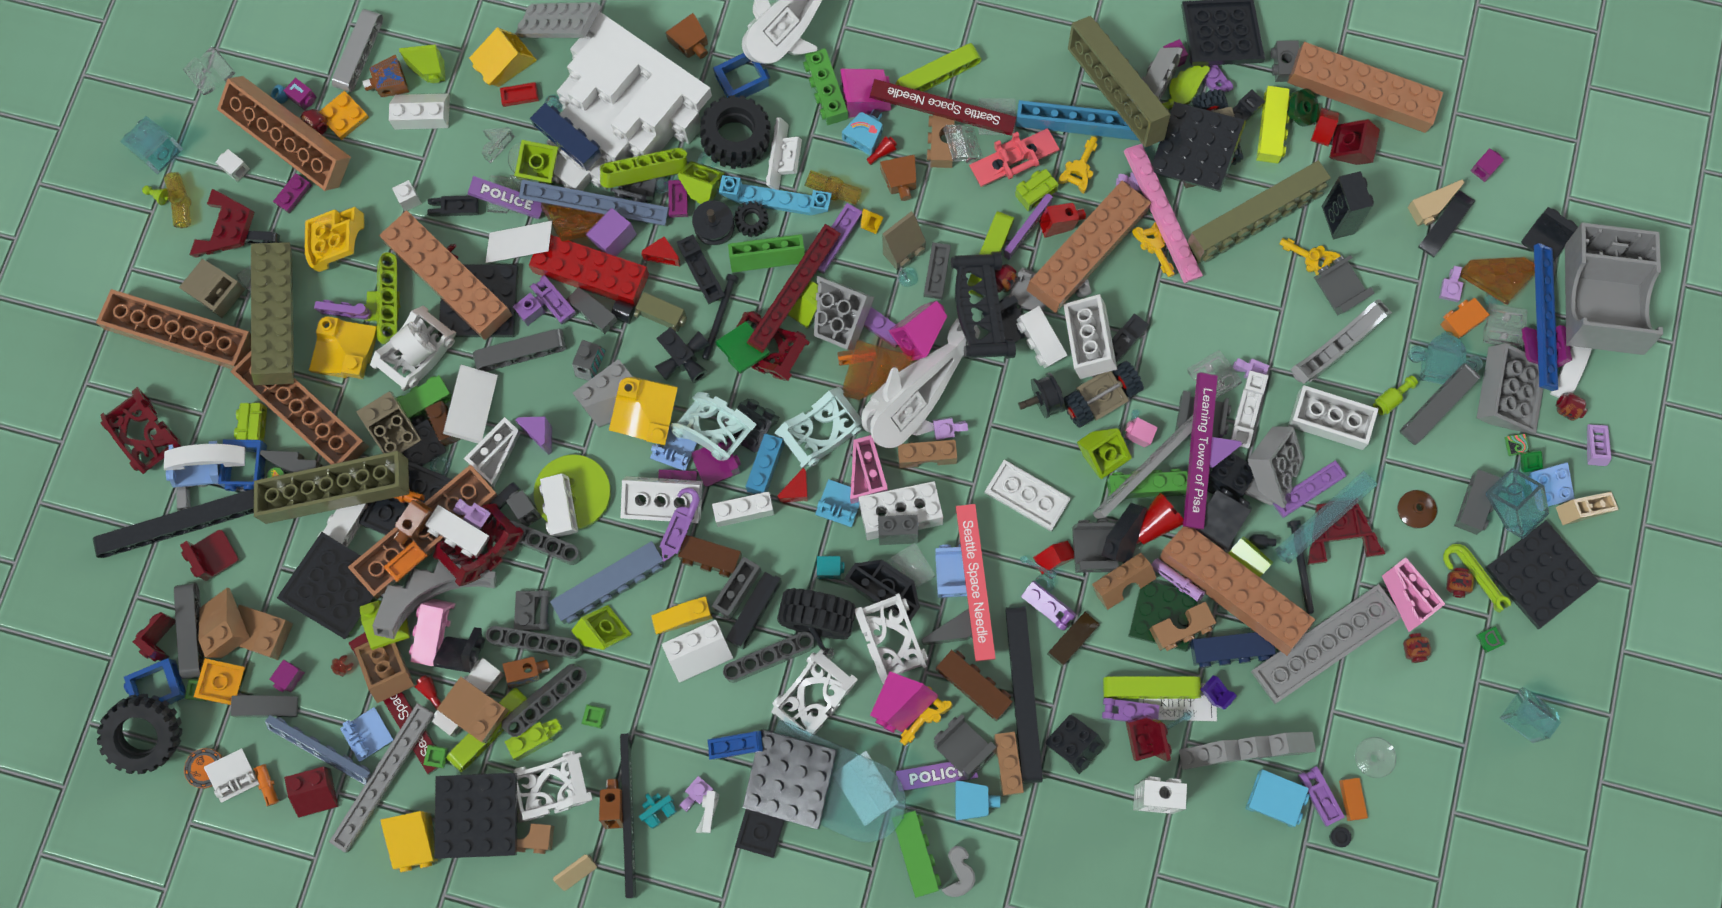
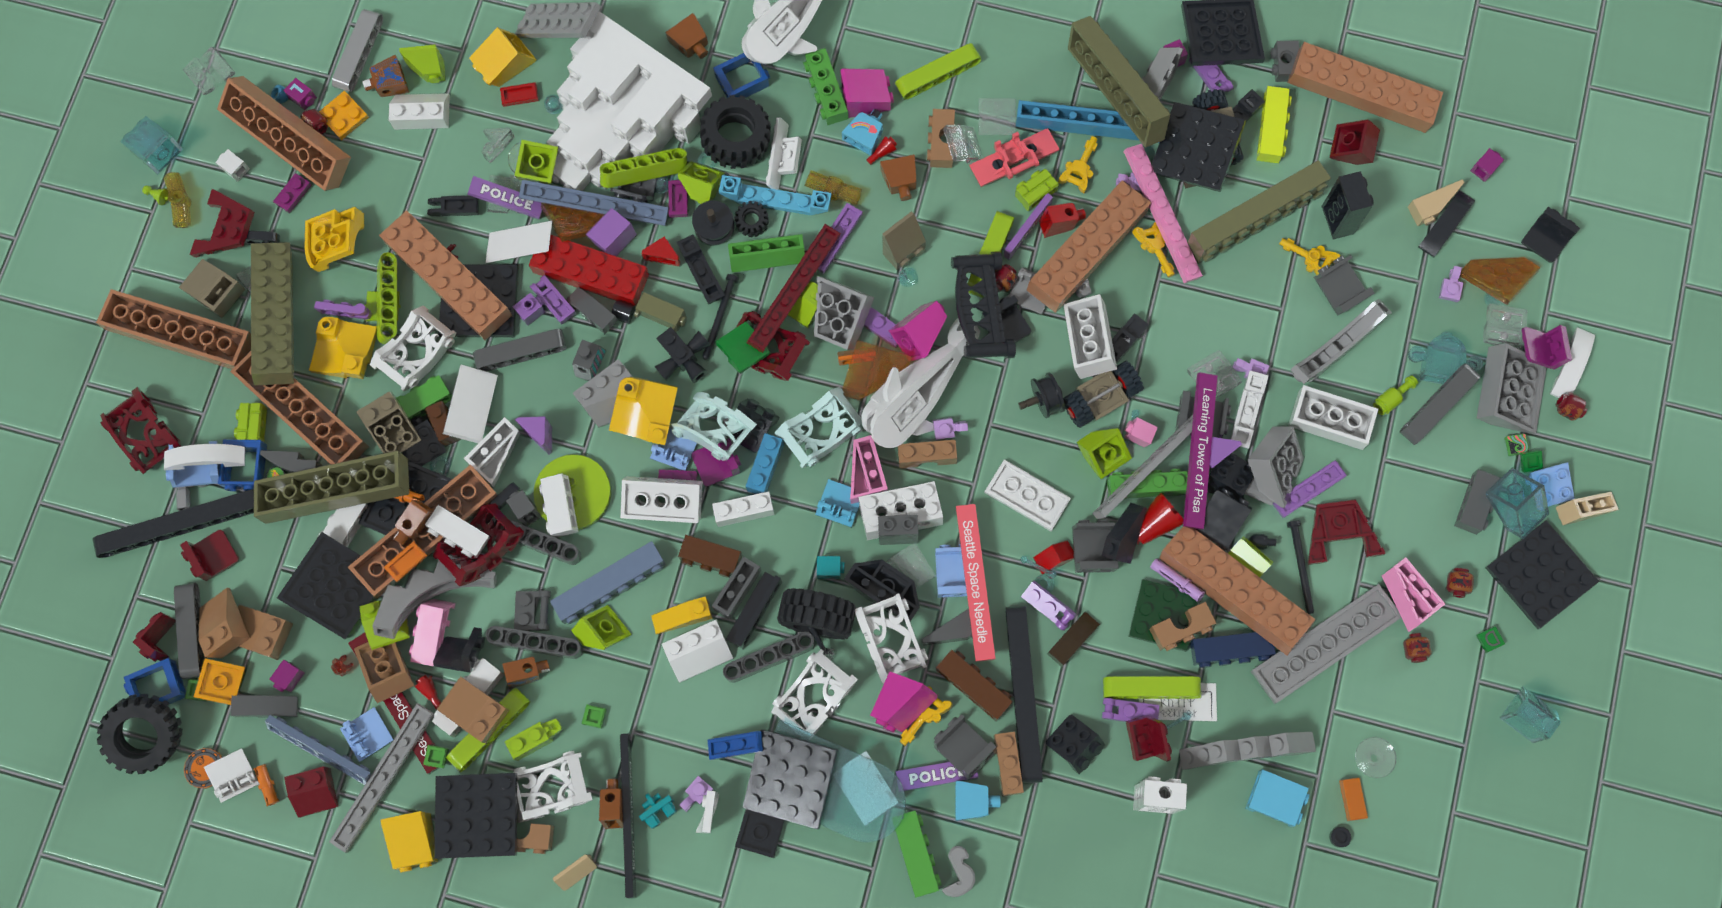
white brick [390,321,436,367] -> none
white brick [392,180,422,211] -> none
lavender plate [452,499,491,530] -> none
dark grey beam [502,664,587,737] -> none
dark blue brick [530,103,602,171] -> none
medium lavender plate [659,488,700,562] -> none
red slope [777,468,808,503] -> none
yellow slope [861,208,884,234] -> none
dark red tile [869,79,1016,136] -> none
dark grey plate [924,242,951,300] -> none
white brick [1017,306,1067,369] -> none
medium nougat arch [1092,553,1156,610] -> none
lime animal [1162,65,1210,110] -> none
dark purple bracket [1200,675,1237,710] -> none
clear light blue brick [1275,471,1378,564] -> none
dark green plate [1288,89,1320,127] -> none
medium lavender plate [1298,766,1345,827] -> none
red slope [1311,108,1339,146] -> none
reddish brown dish [1397,490,1437,528] -> none
orange brick [1440,298,1490,342] -> none
lime piece [1443,544,1511,613] -> none
blue tile [1534,243,1558,391] -> none
light grey piece [1565,223,1663,355] -> none
lavender slope [1587,424,1611,466] -> none

